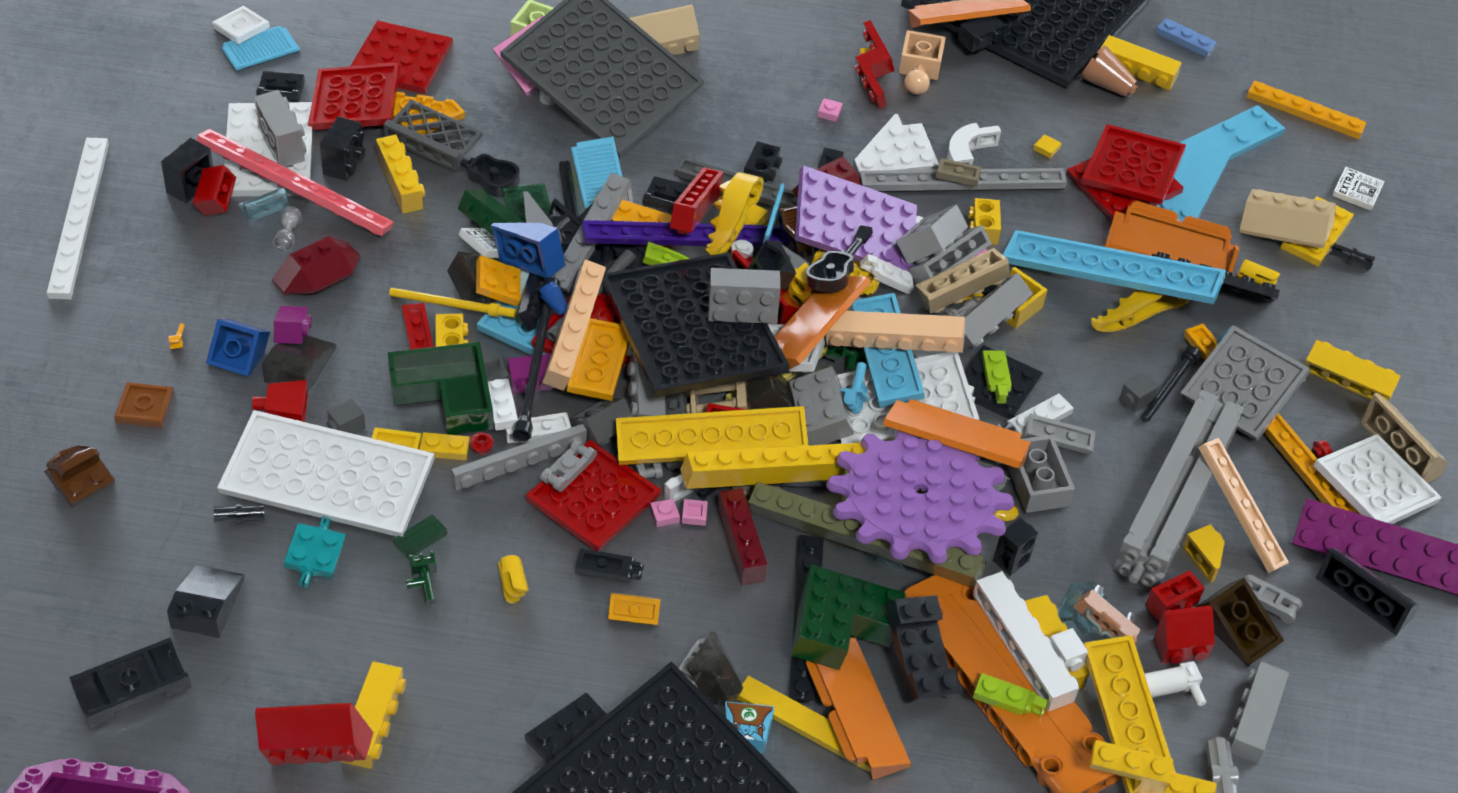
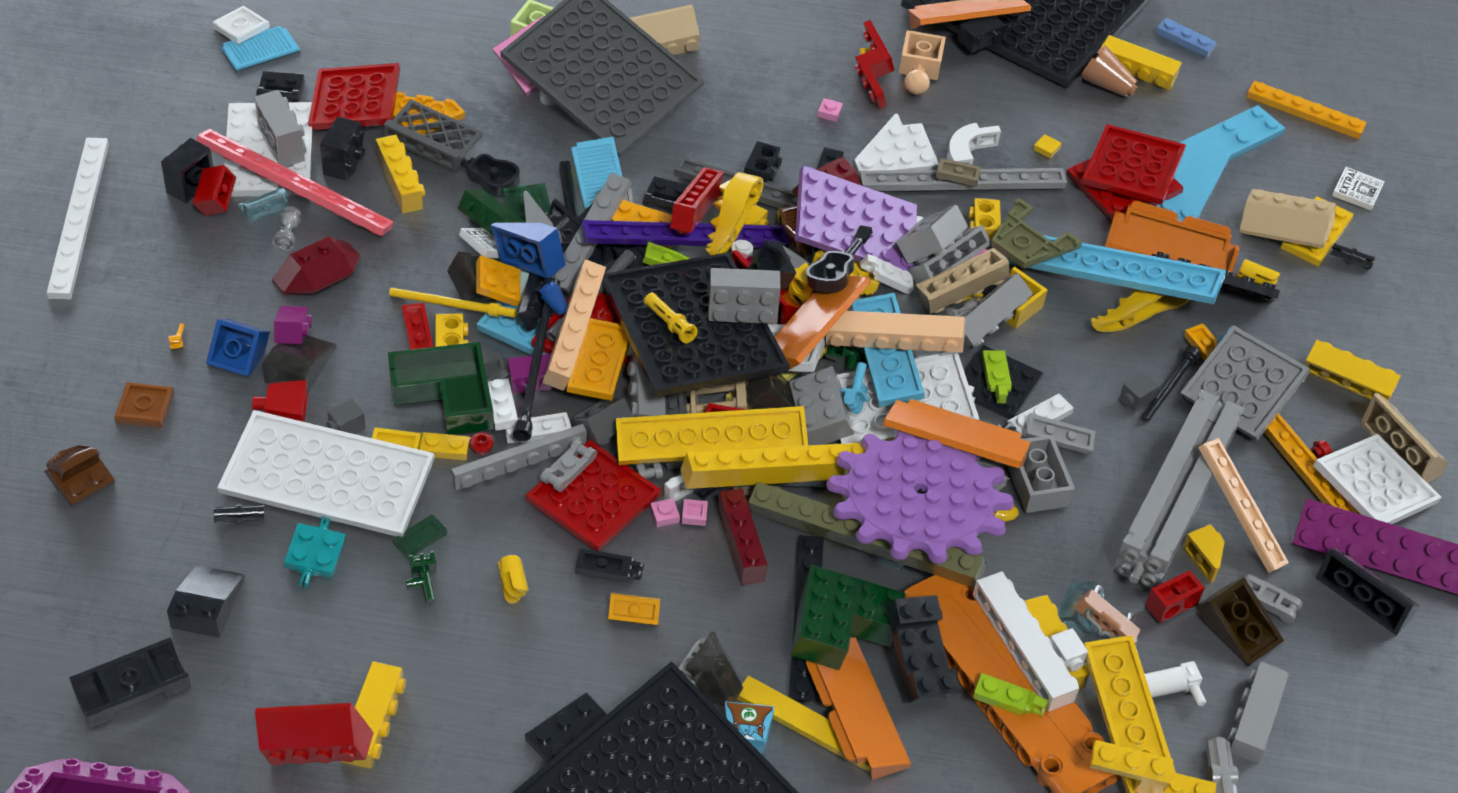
red plate [350,20,453,94] -> none
medium azure window [763,183,785,243] -> none
black brick [993,518,1038,576] -> none
red slope [1153,606,1215,664] -> none
none -> yellow pin [644,293,698,343]
none -> olive wing [991,198,1082,269]

